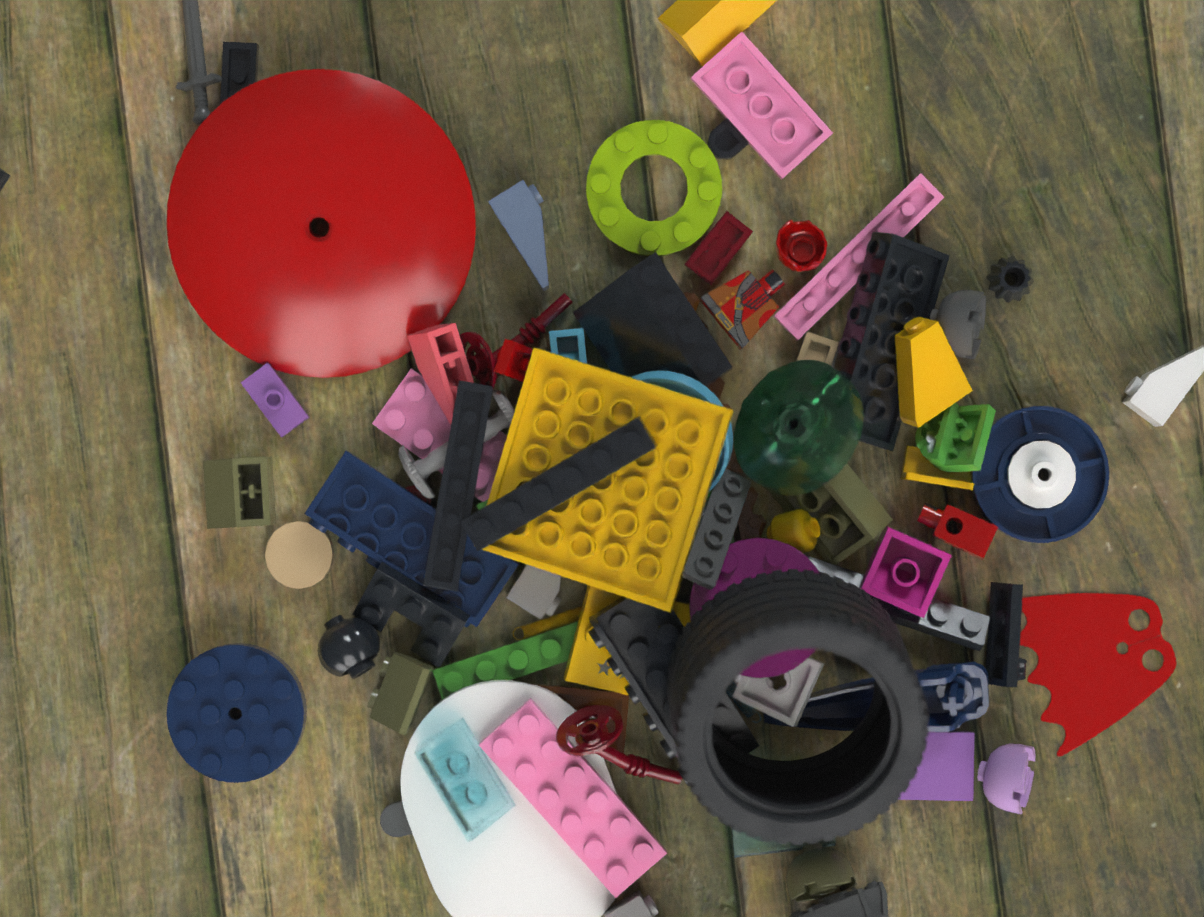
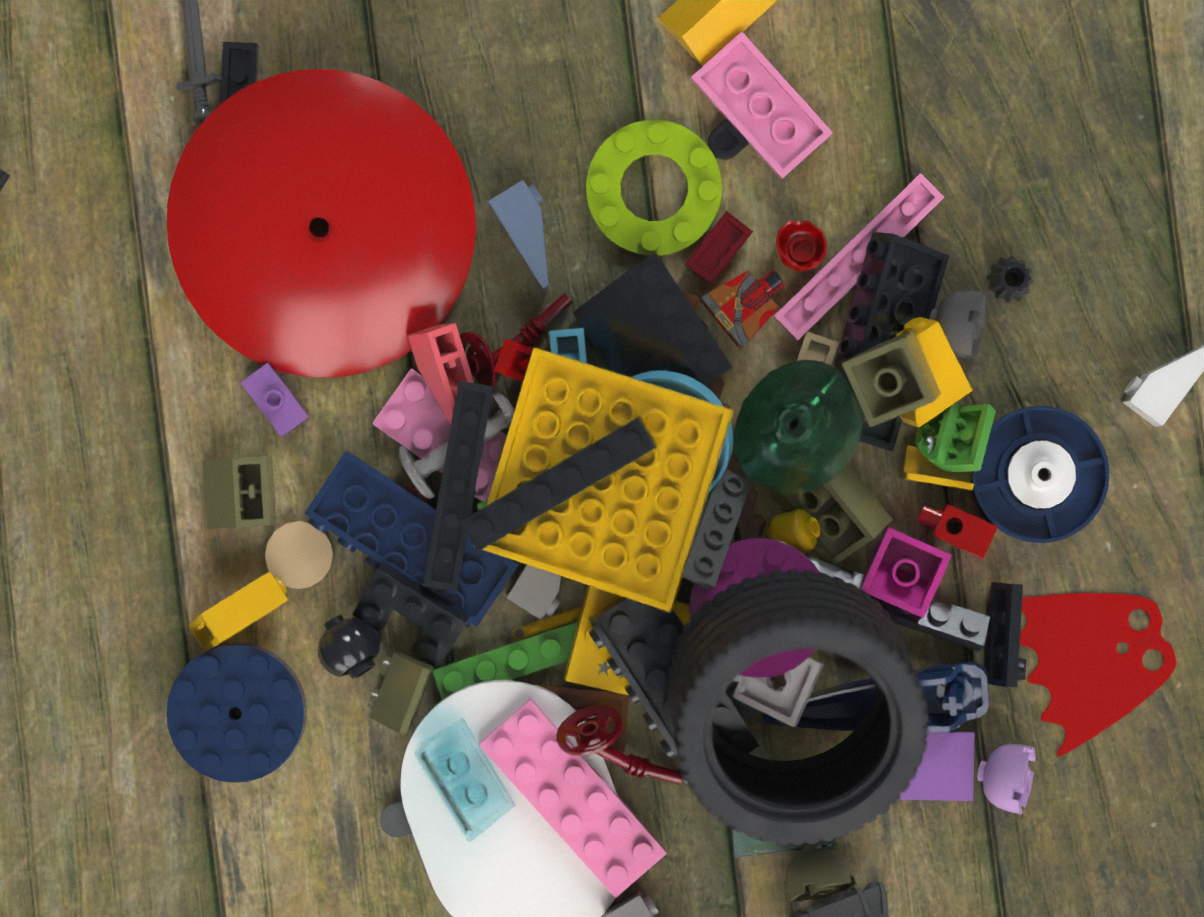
none -> yellow slope [188,571,288,652]
none -> olive slope [842,330,941,427]

